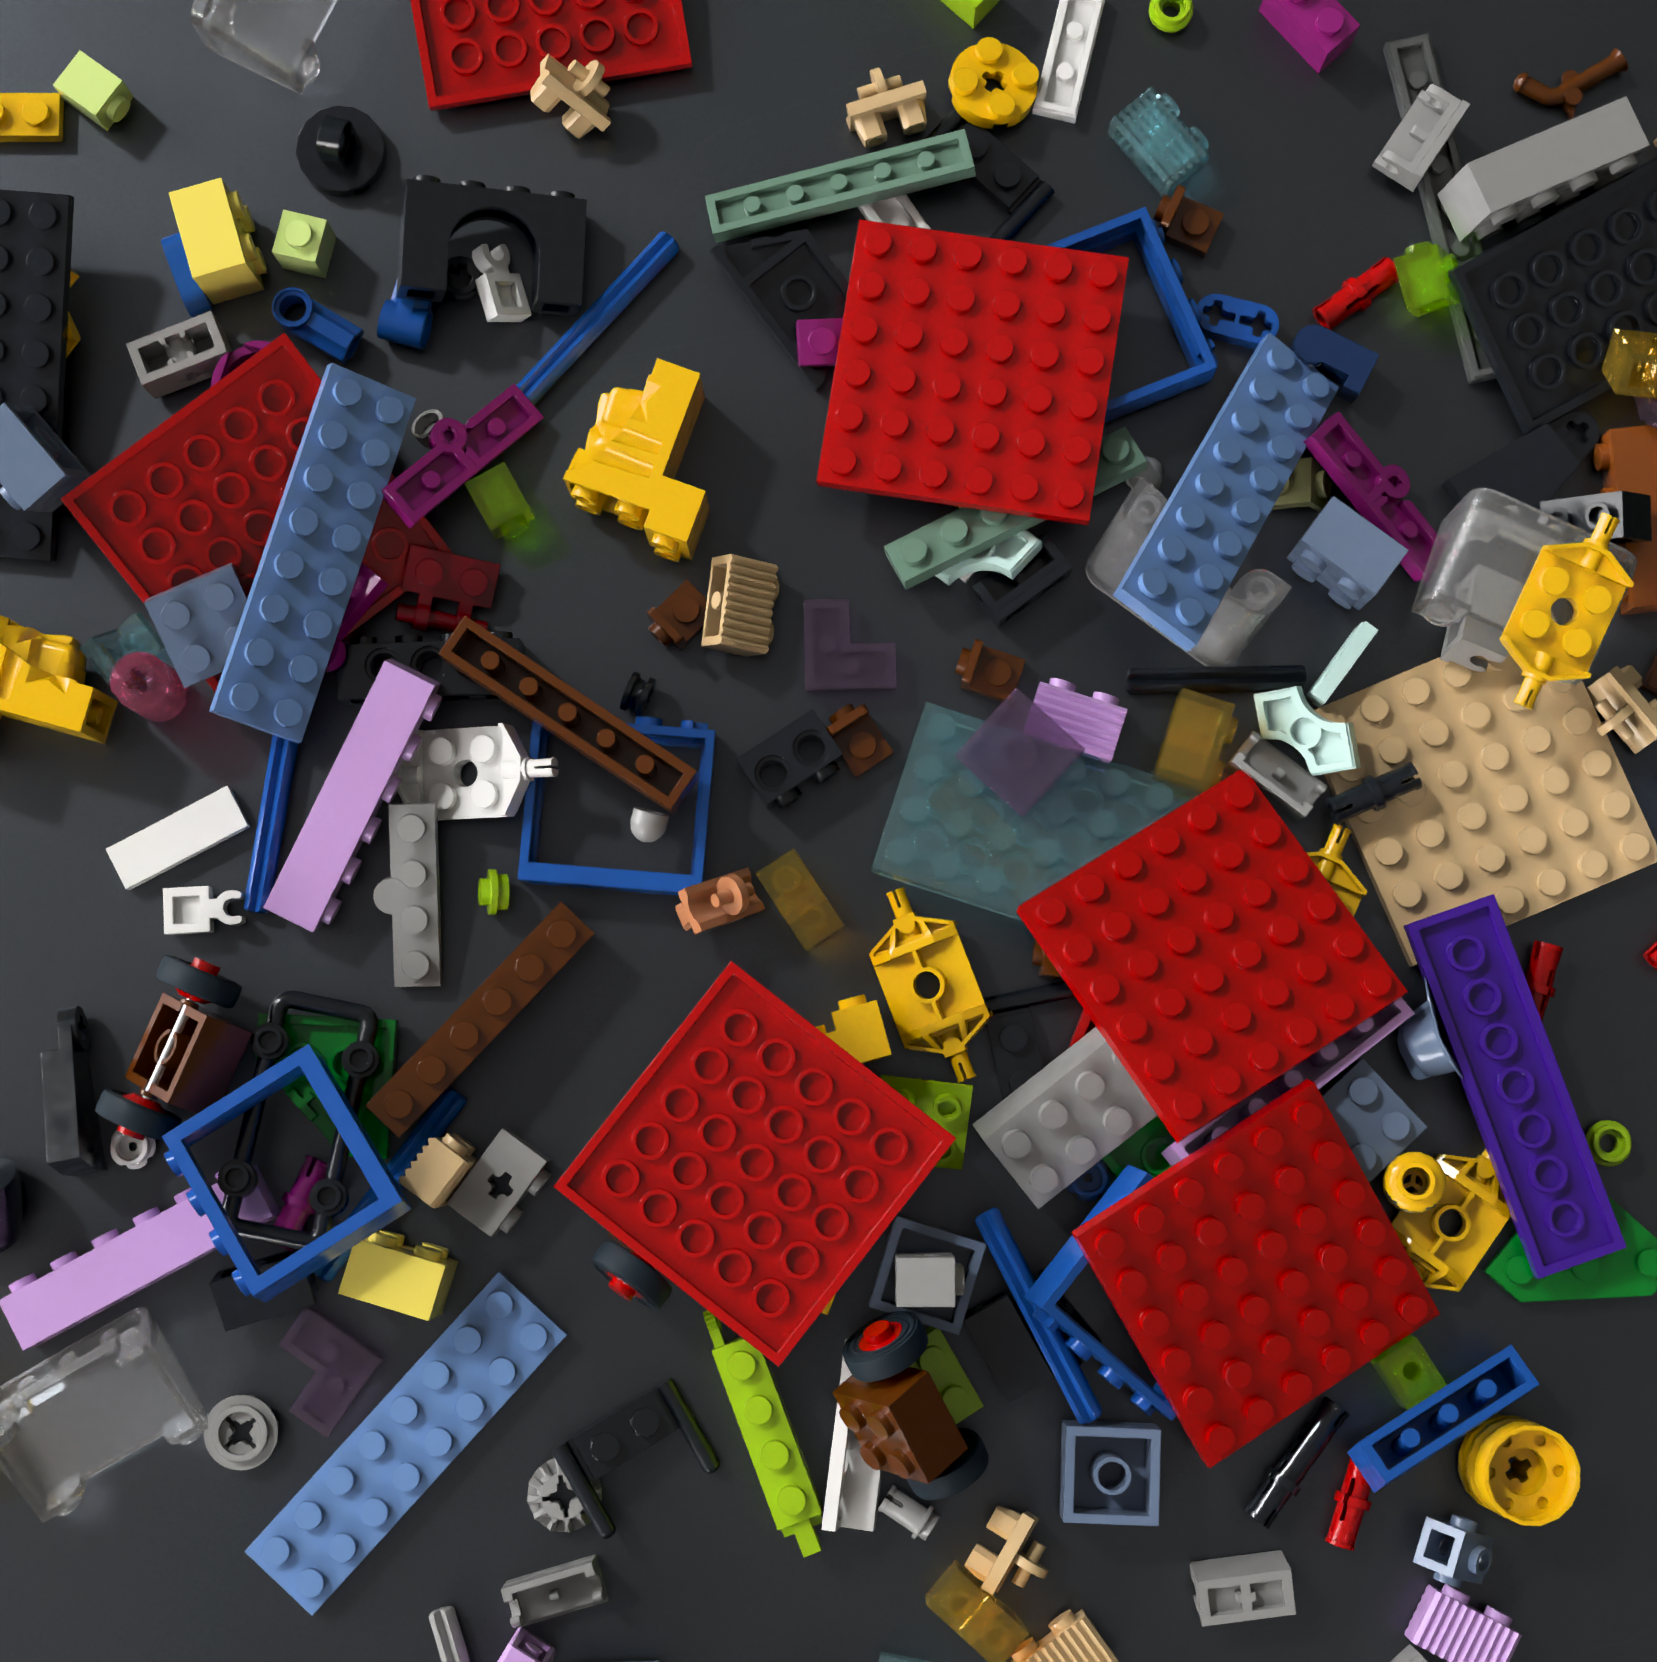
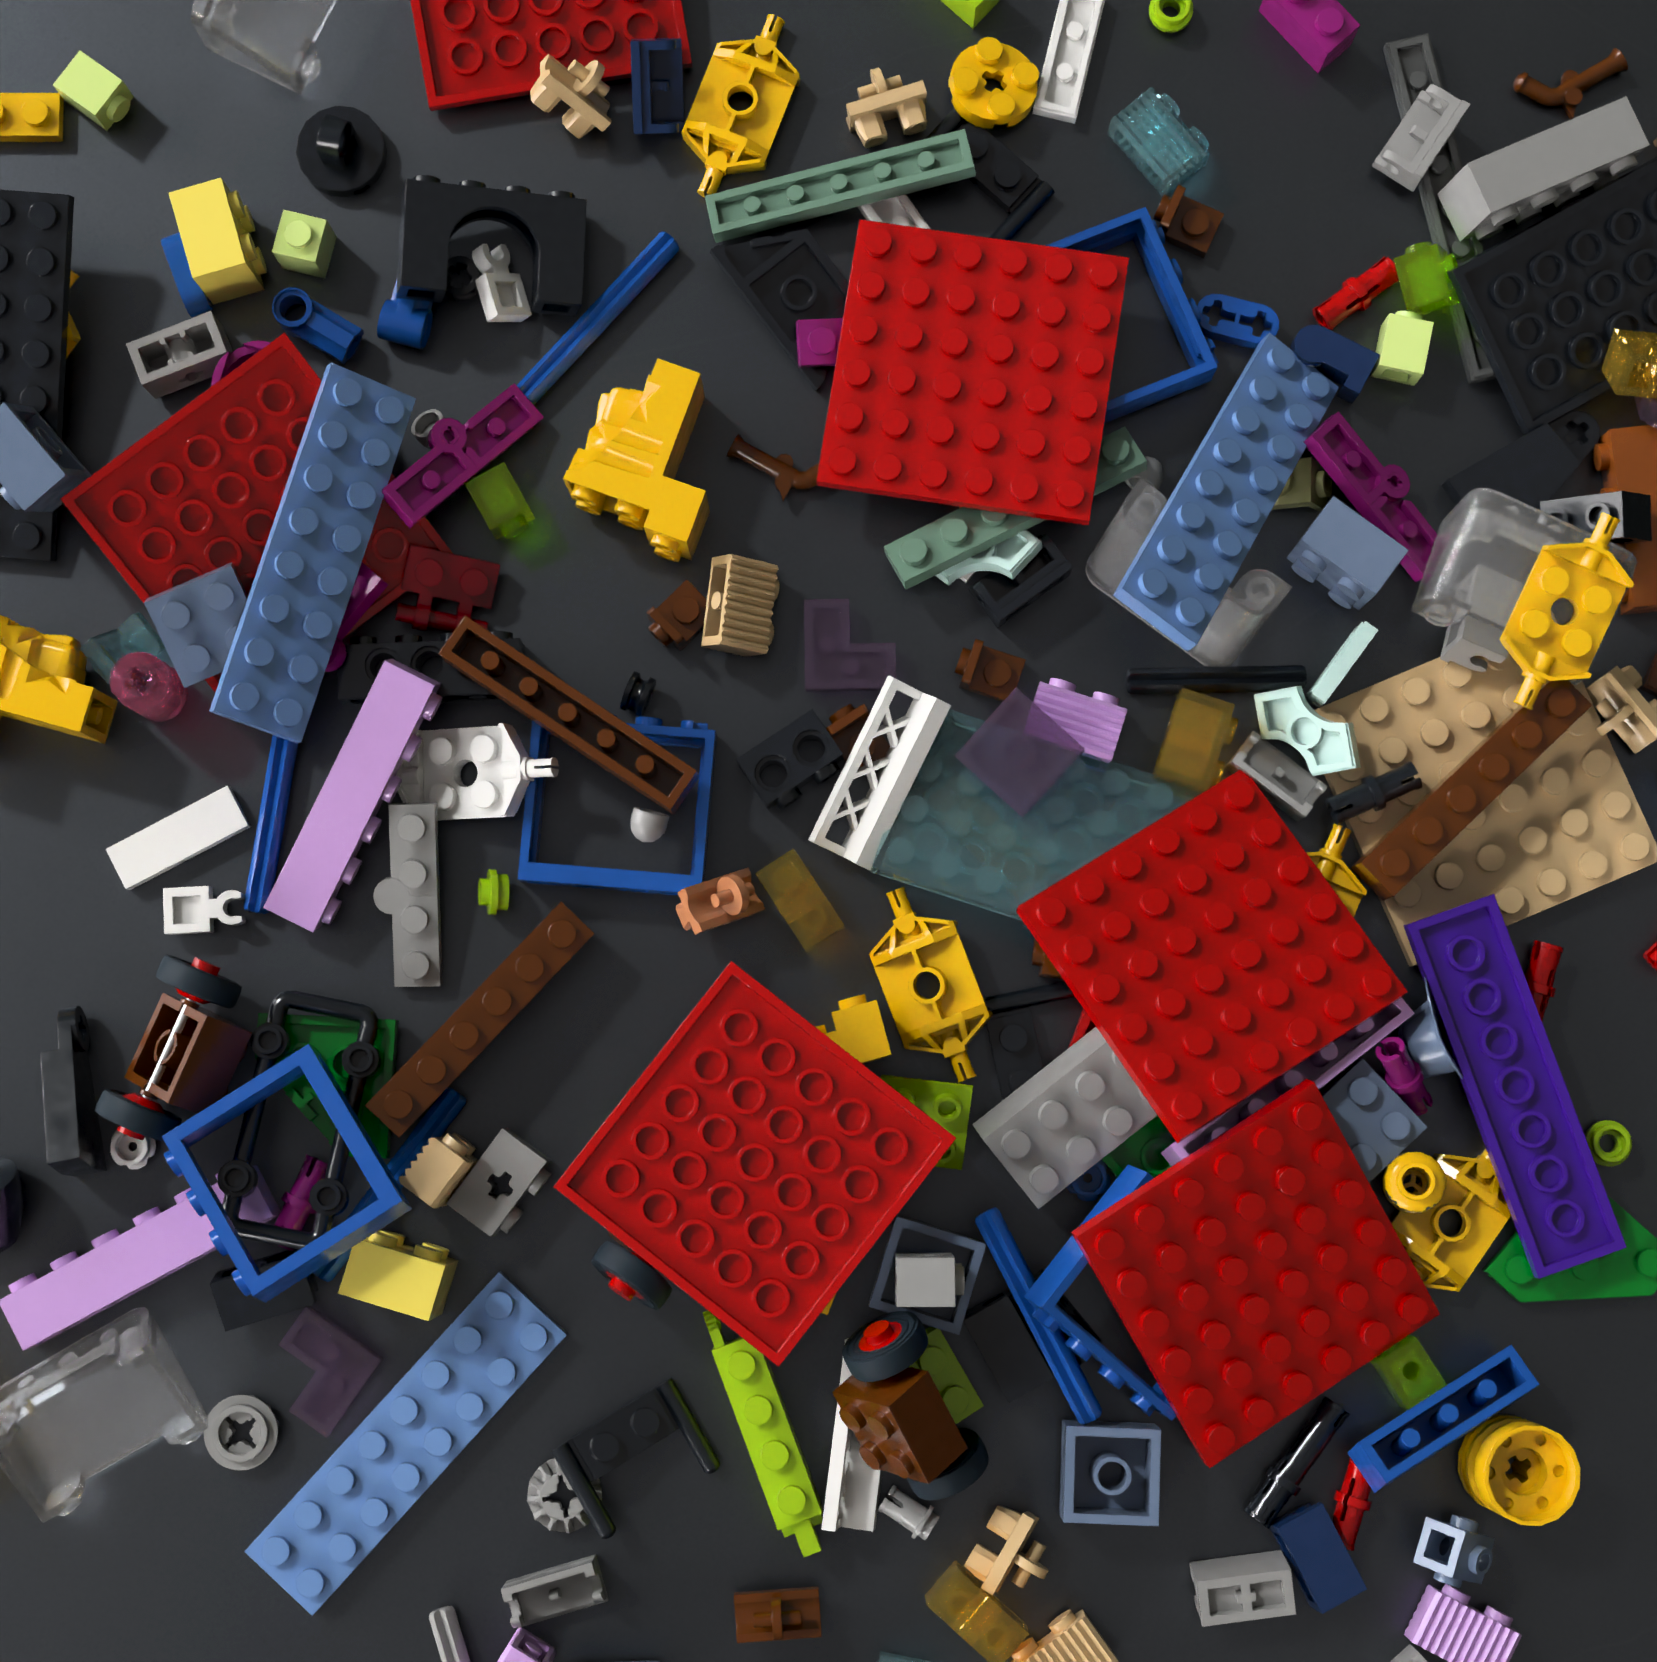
none -> dark blue hinge [630,38,684,134]
none -> yellow plate [682,14,800,198]
none -> reddish brown piece [726,433,819,502]
none -> reddish brown hips [734,1587,822,1643]
none -> white fence [808,676,951,871]
none -> dark blue hinge [1270,1502,1367,1614]
none -> reddish brown brick [1351,680,1592,900]
none -> yellowish green brick [1370,311,1434,386]
none -> magenta pin [1375,1037,1433,1116]

